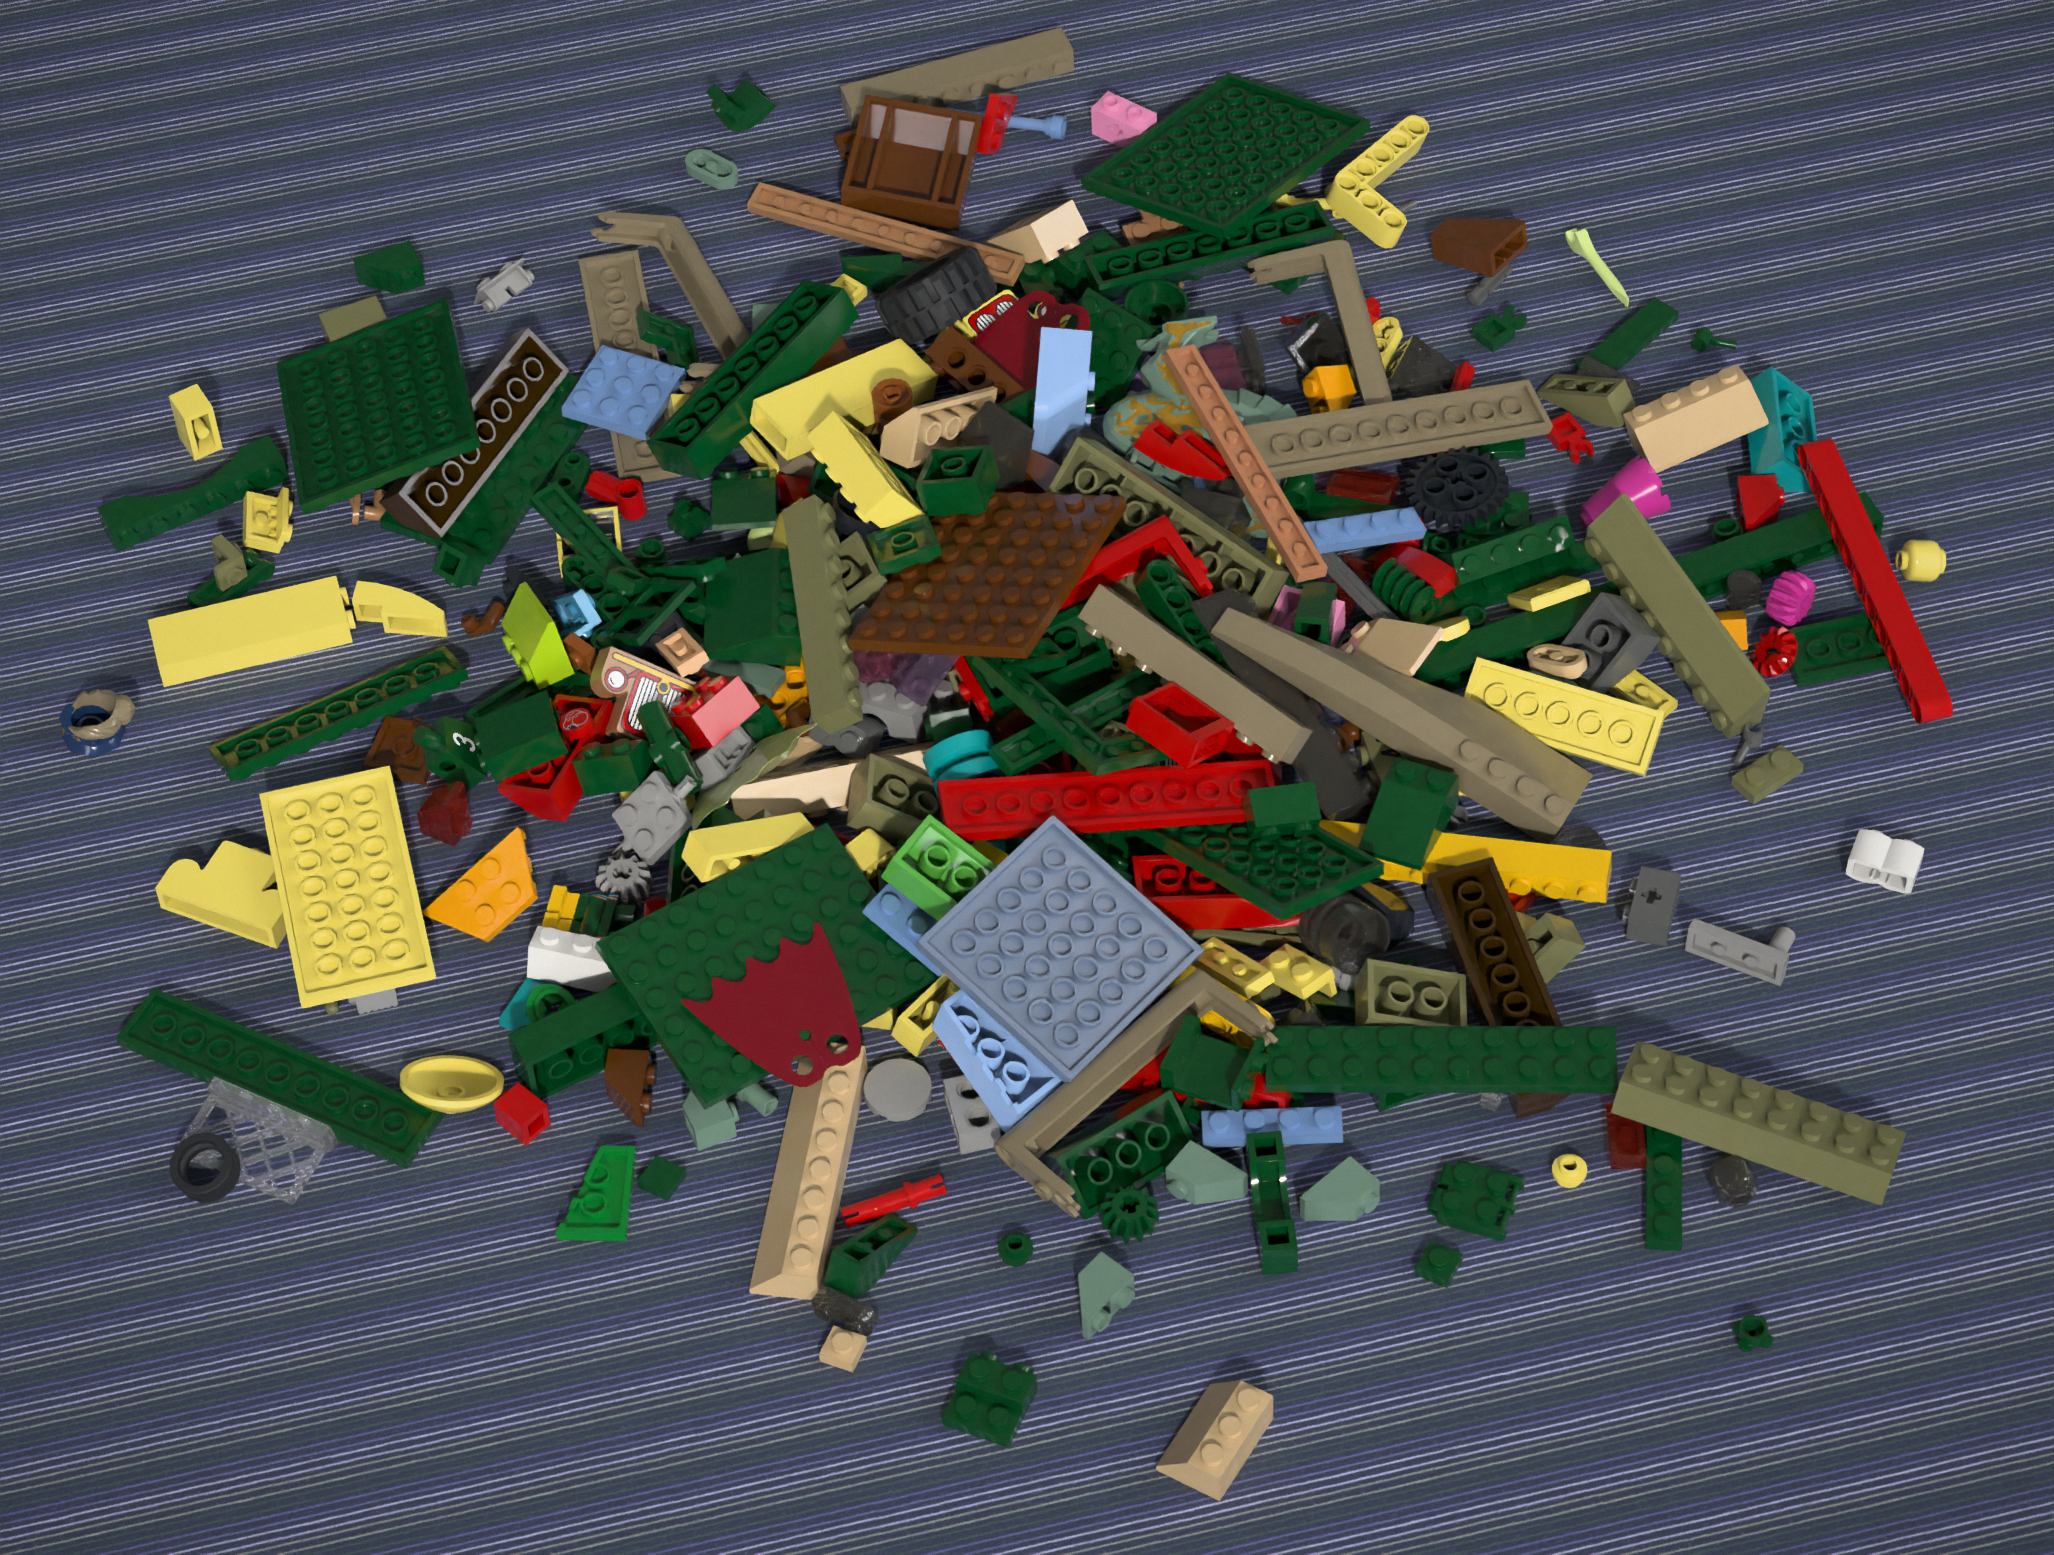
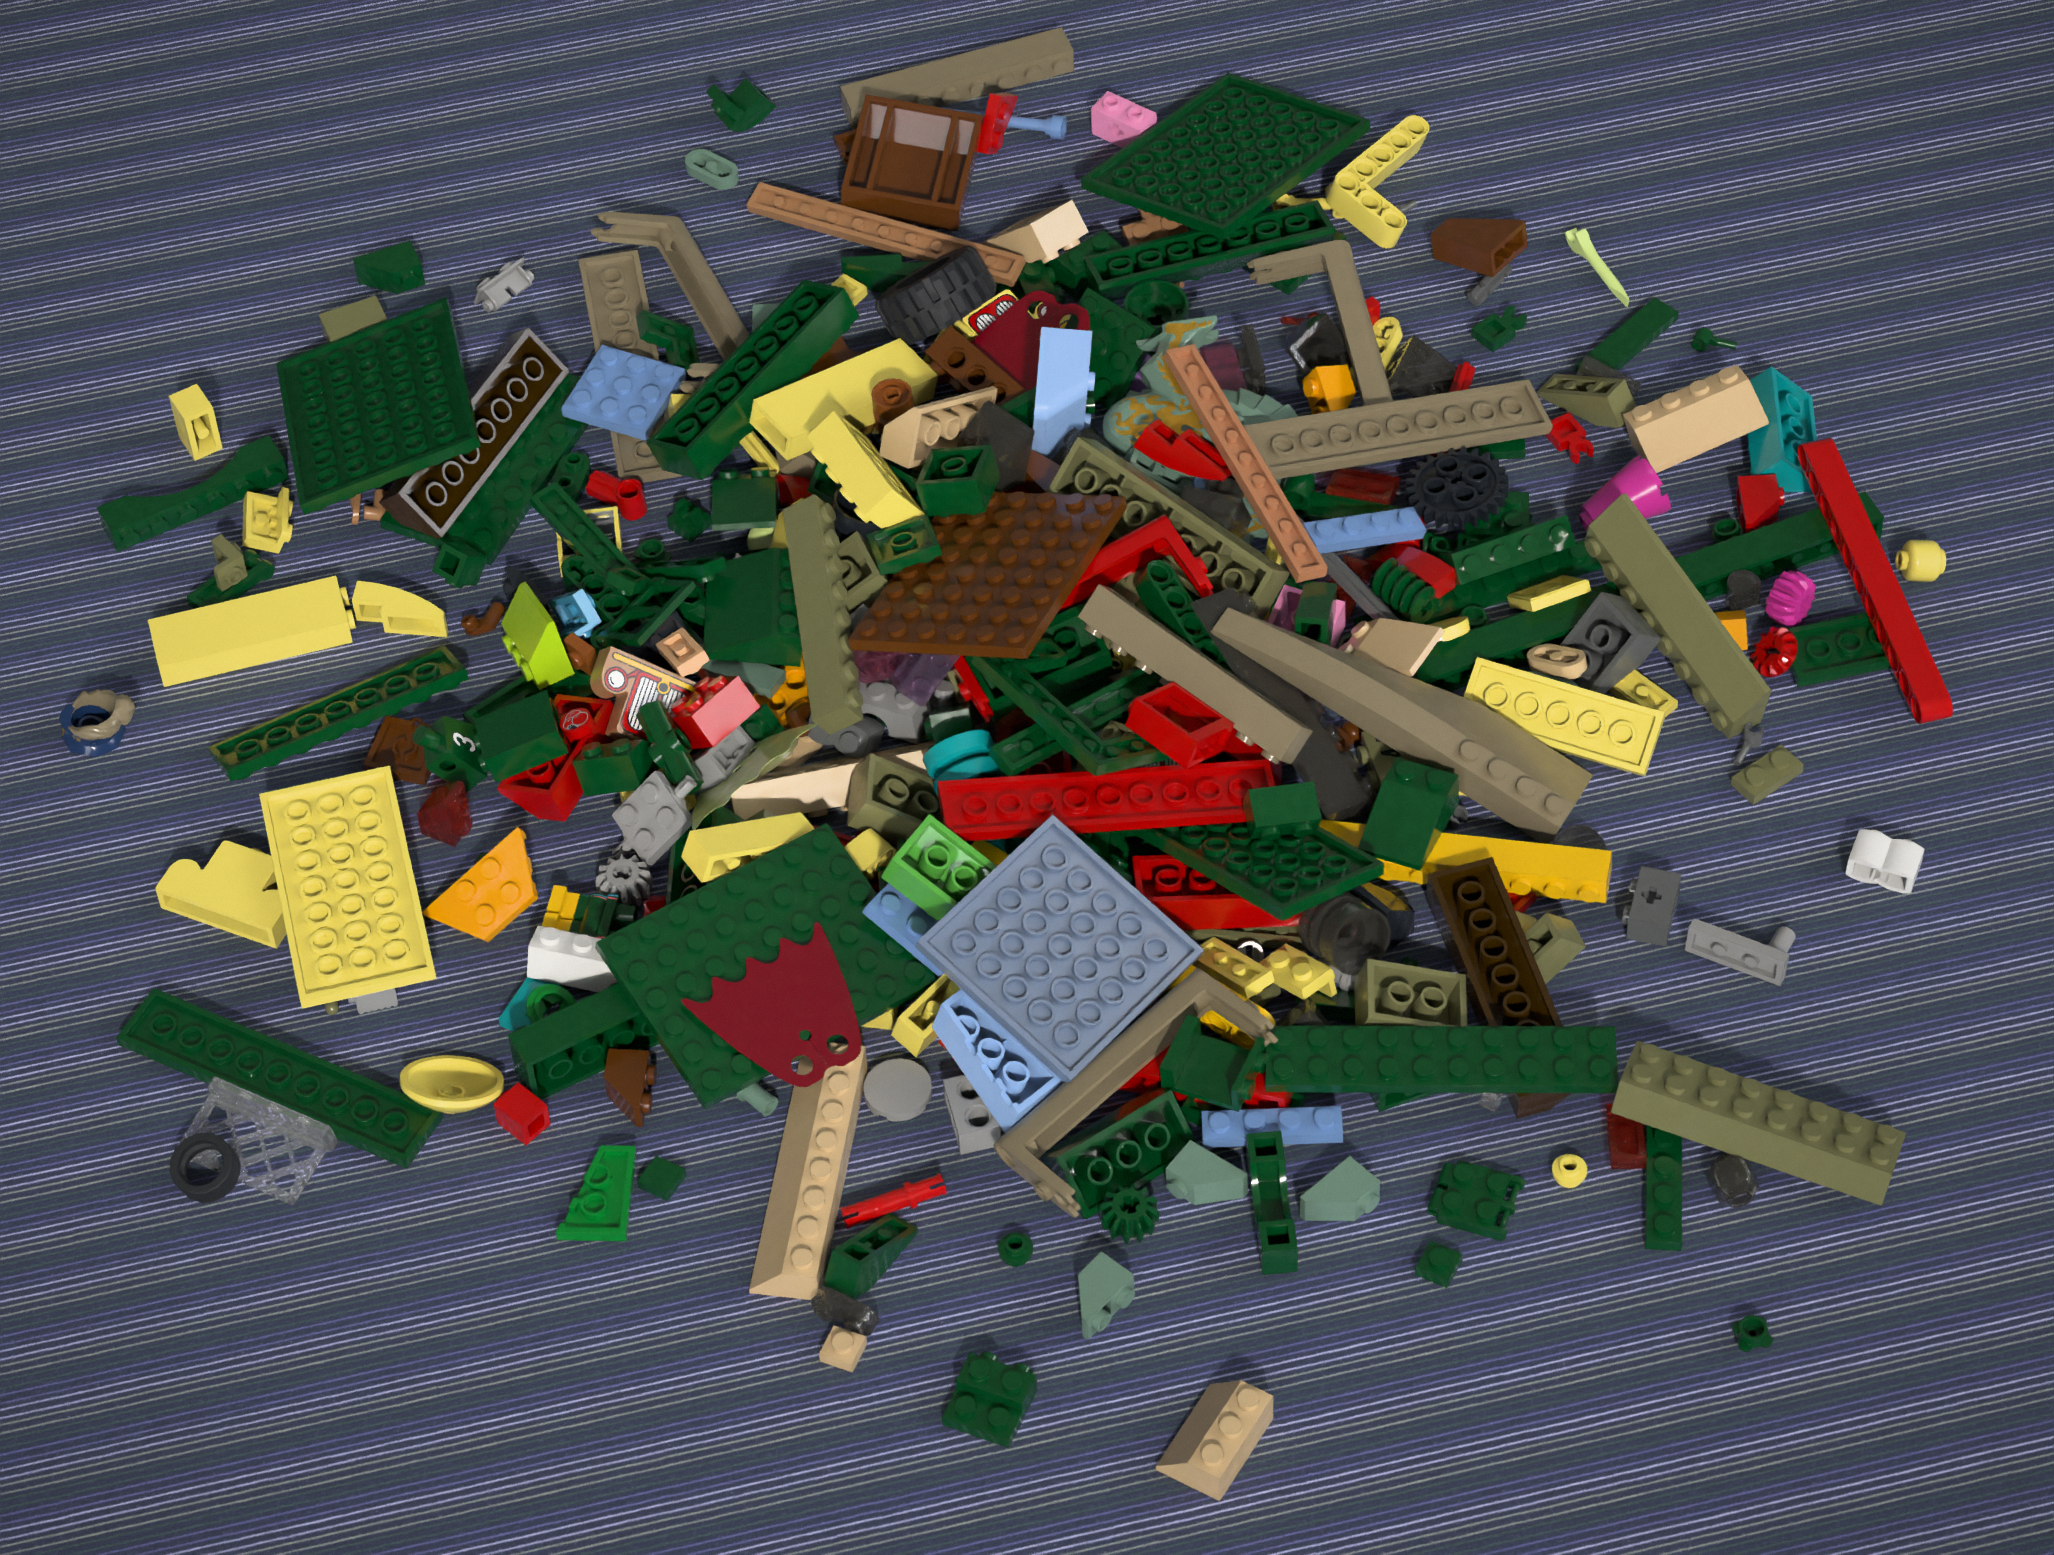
sand green slope [682,1090,739,1151] -> none
none -> light grey hinge [1237,940,1264,963]

